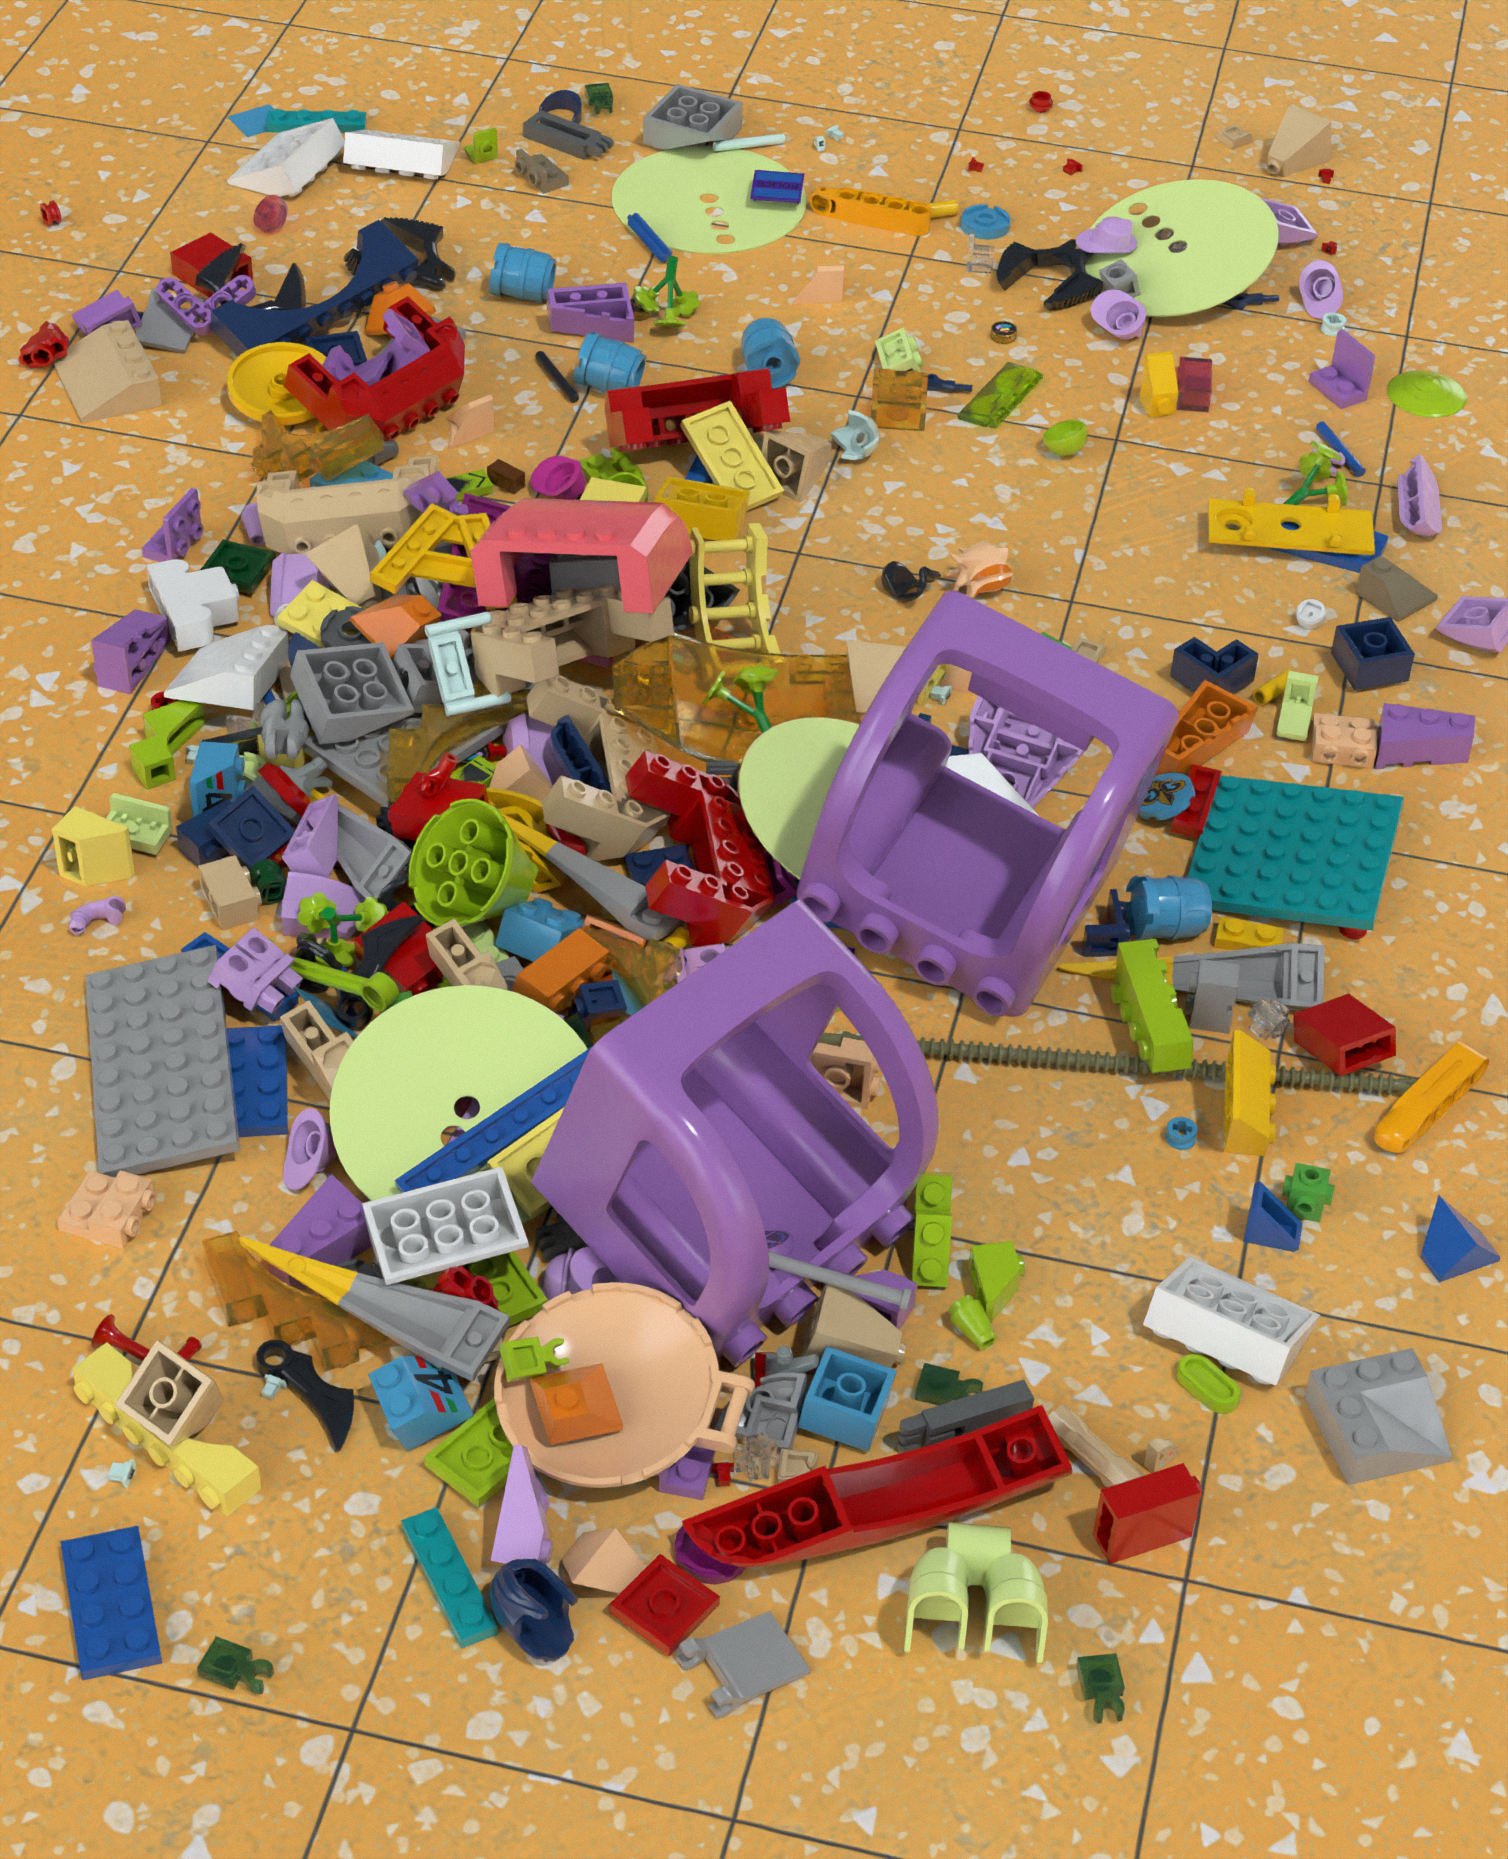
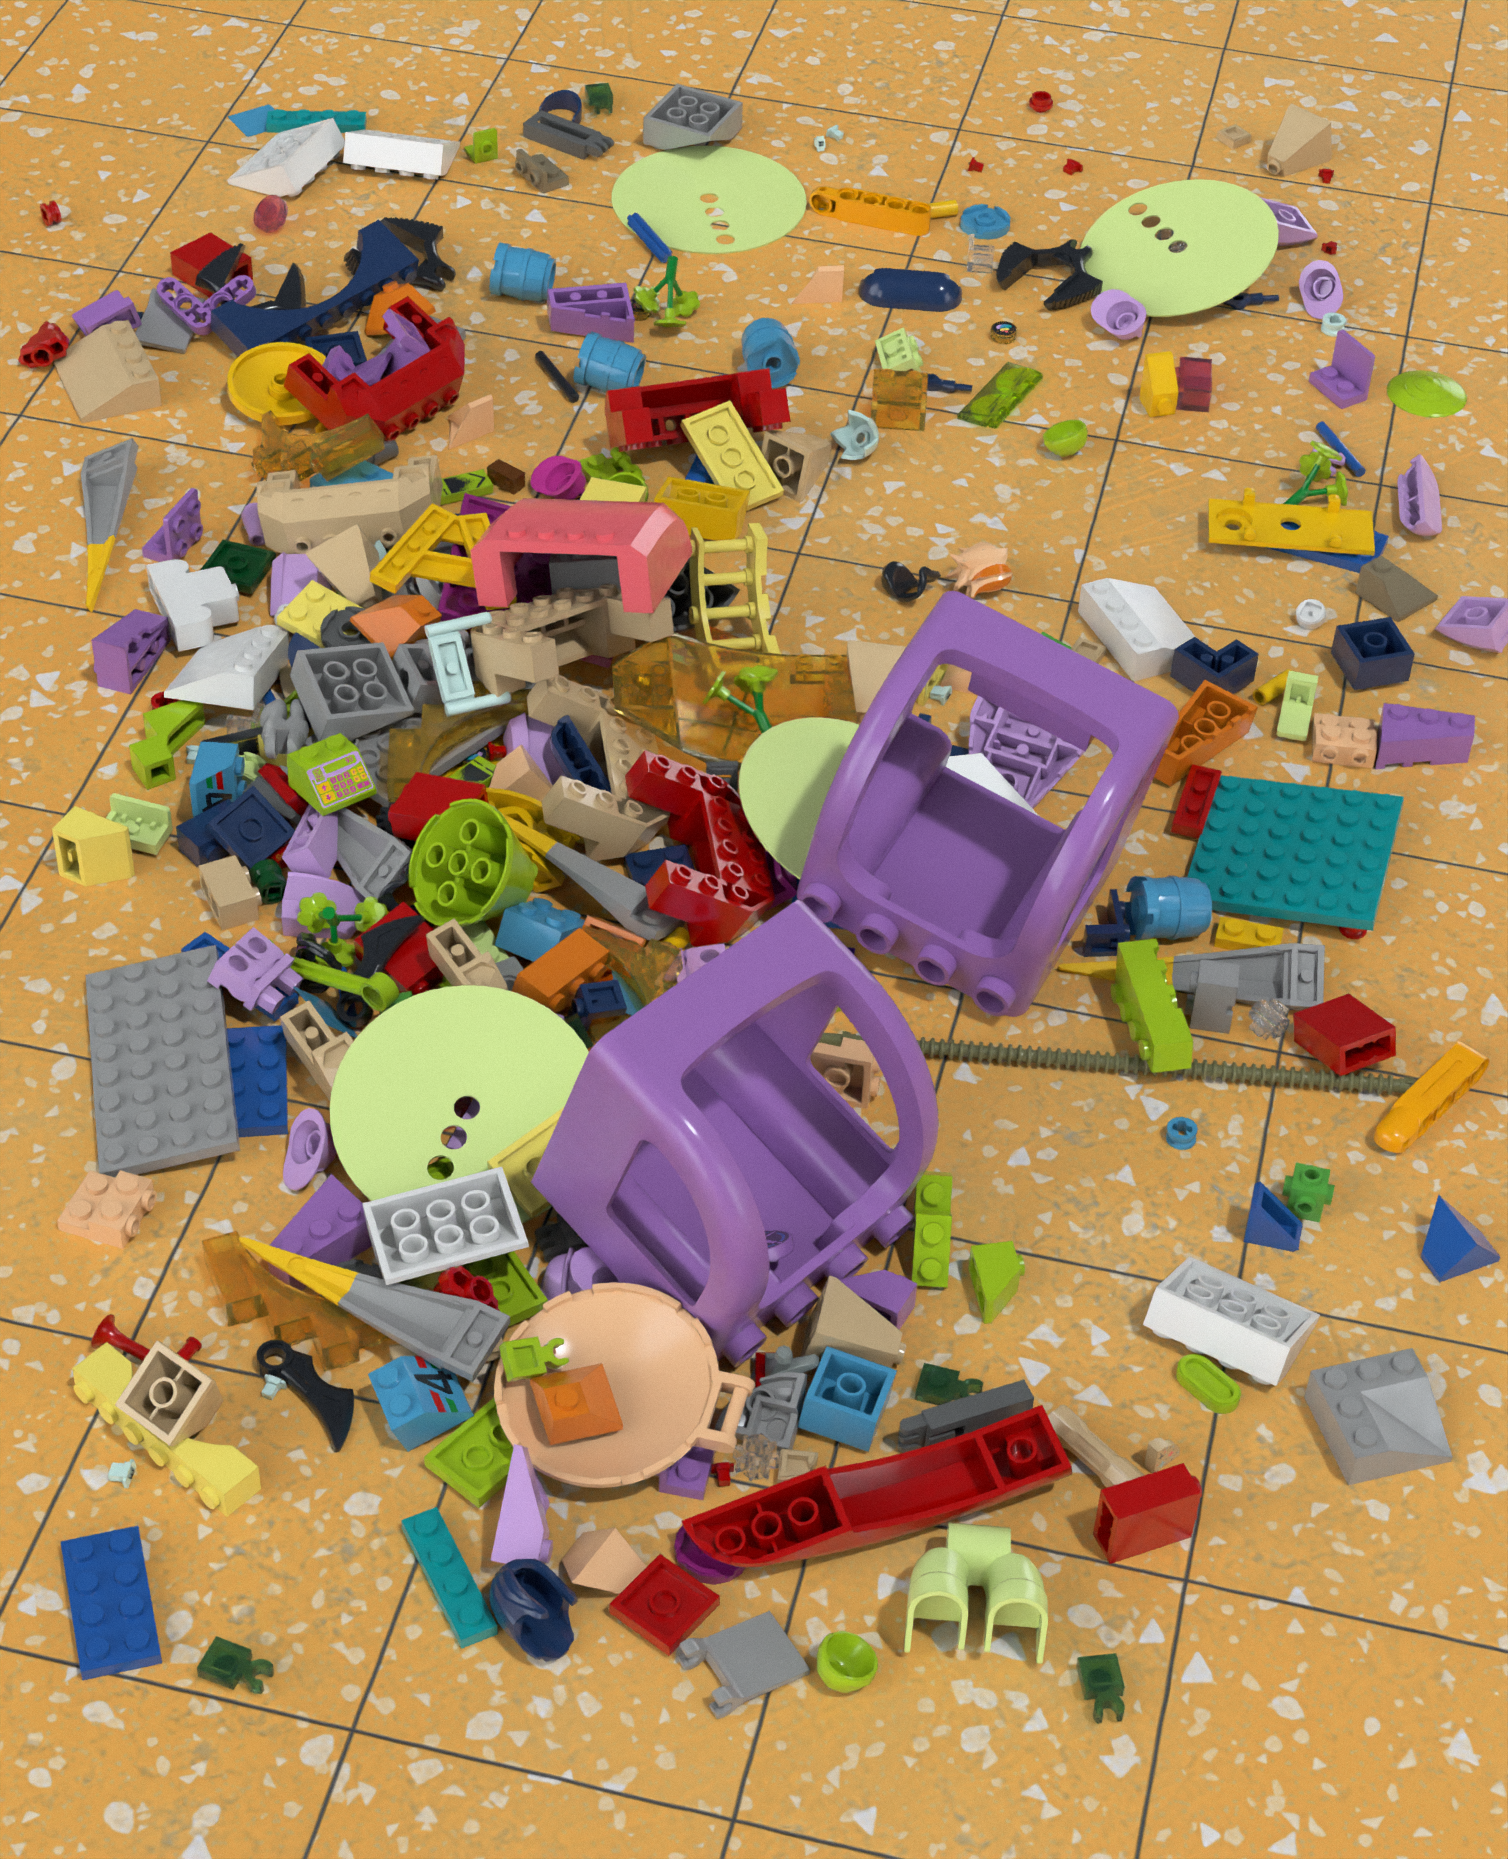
lavender piece [69,896,126,934] -> none
blue plate [395,1046,593,1193] -> none
medium lavender plate [403,471,468,516] -> none
red arm [419,753,458,797] -> none
red arm [546,824,587,856] -> none
light aqua piece [713,134,785,152] -> none
piece [750,170,805,205] -> none
light grey bar [768,1251,912,1311] -> none
lime cone [948,1295,998,1350] -> none
lavender piece [1076,217,1137,253] -> none
light grey brick [1099,259,1140,298] -> none
dark azure tile [1138,772,1196,820] -> none
yellow slope [1223,1030,1276,1156] -> none
none -> light grey plate [81,438,139,612]
none -> lime slope [287,733,377,816]
none -> lime piece [817,1631,878,1693]
none -> dark blue brick [859,268,962,312]
none -> white slope [1078,578,1195,682]

